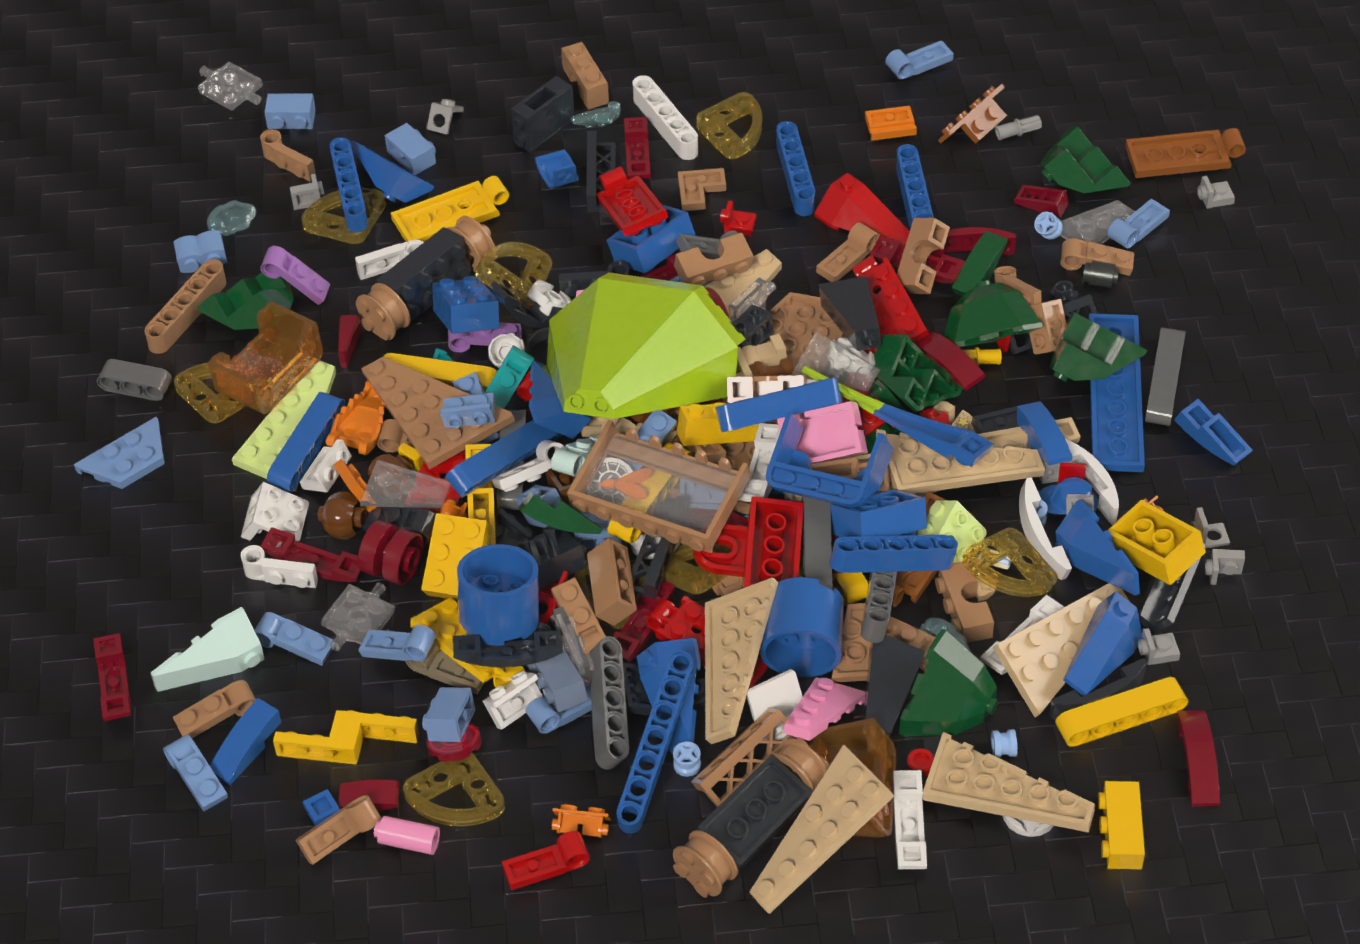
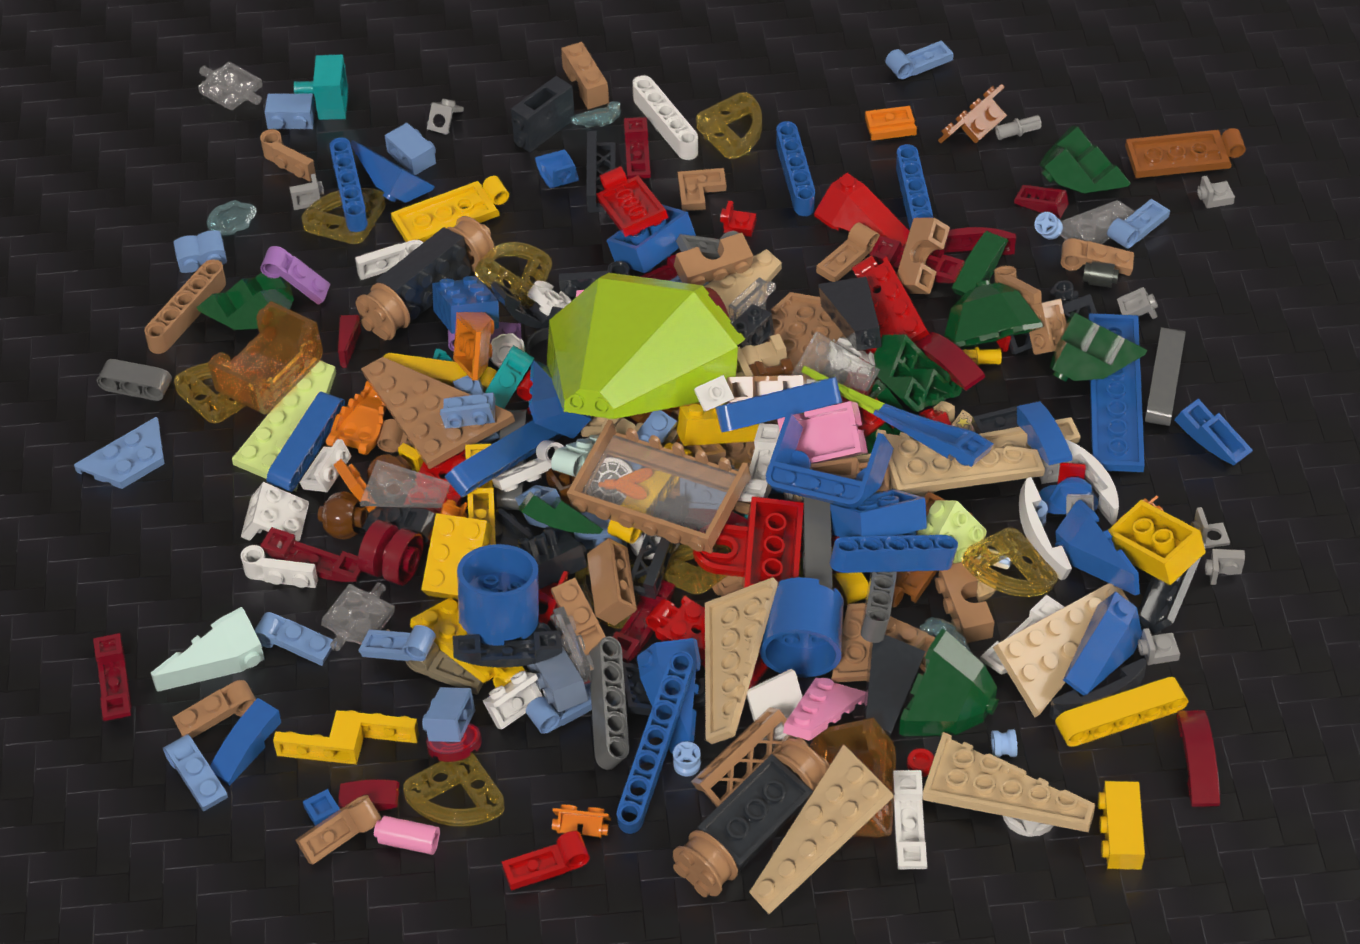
none -> teal brick [294,55,348,120]
none -> orange slope [453,312,494,380]
none -> white bracket [694,375,734,411]
none -> light grey bracket [1117,287,1158,319]

